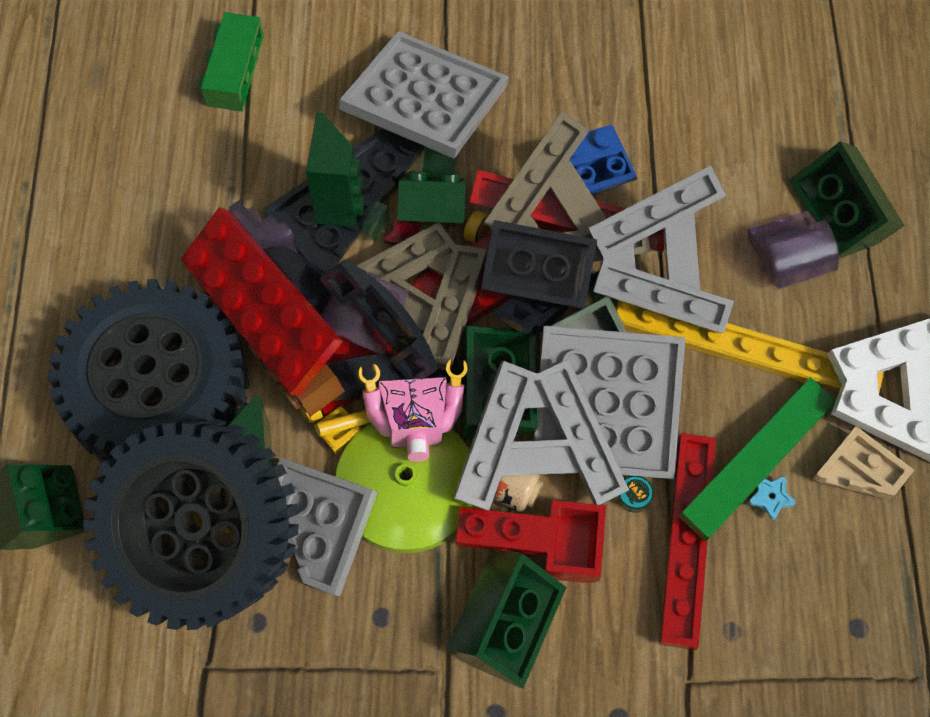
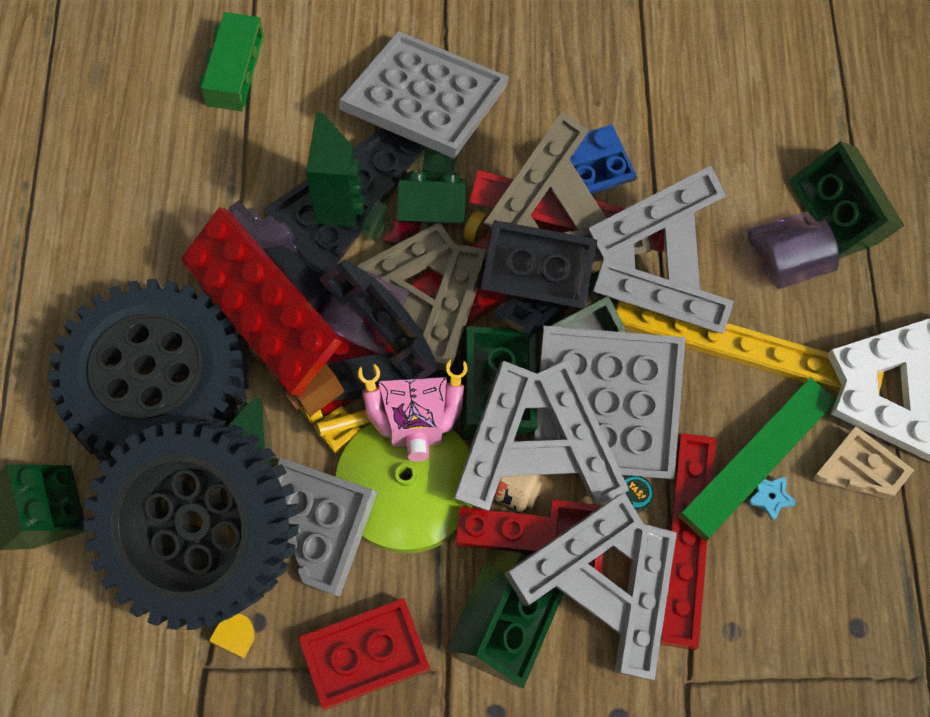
none -> yellow tile [209,614,255,659]
none -> red plate [298,598,430,711]
none -> light grey plate [504,493,677,680]

